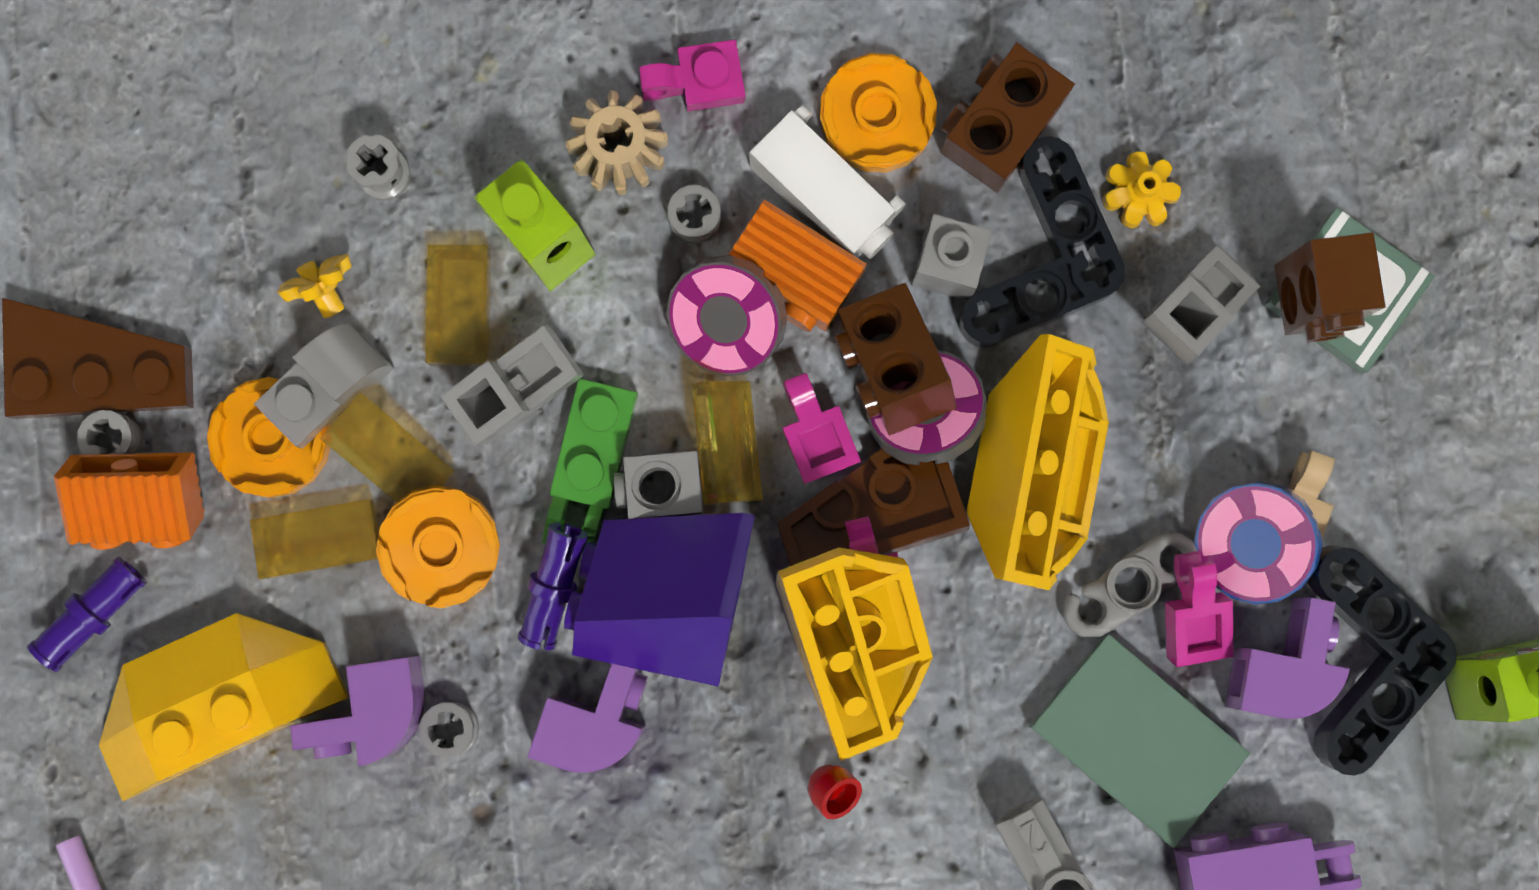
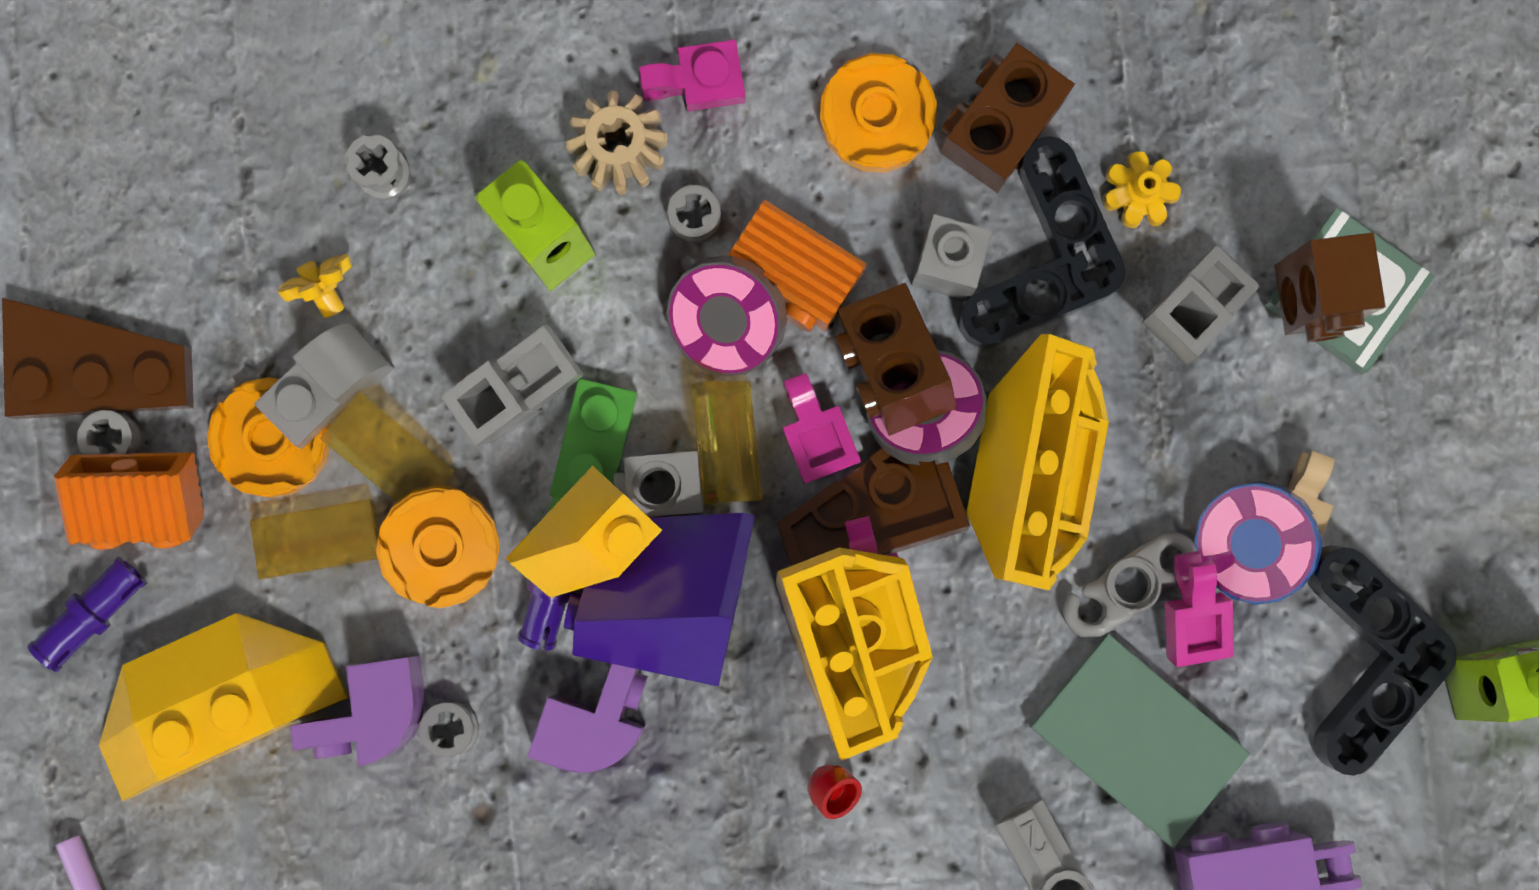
clear yellow tile [425,245,491,366] -> none
white brick [749,105,906,259] -> none
medium lavender brick [1225,598,1350,719] -> none
none -> yellow slope [505,466,662,598]

